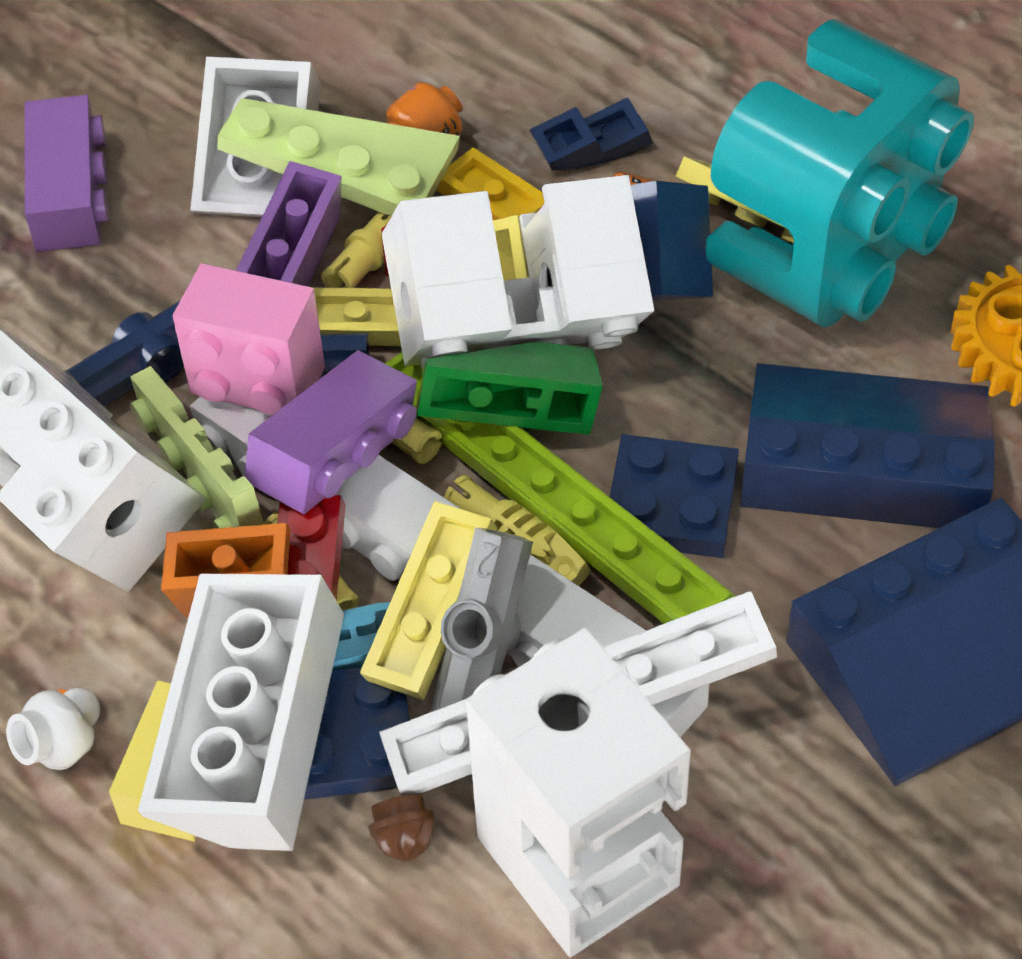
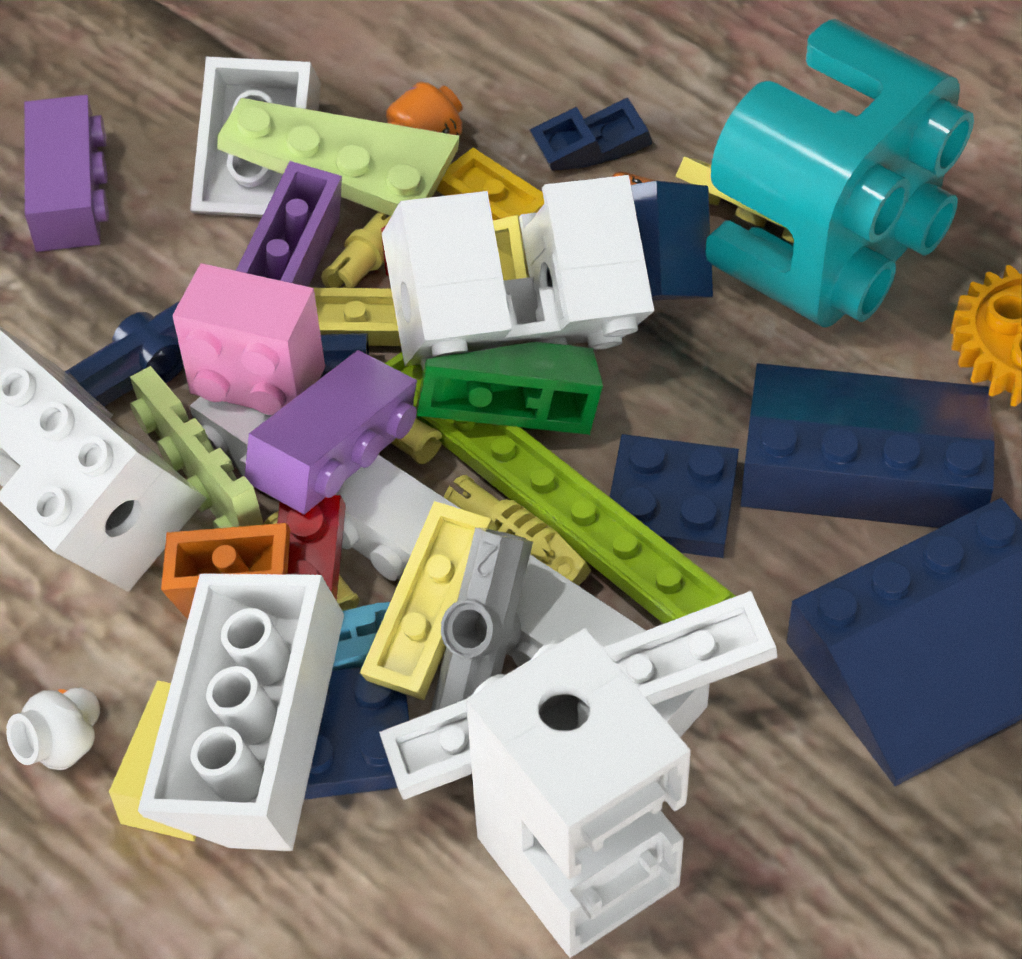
reddish brown plate [368,794,435,862] -> none

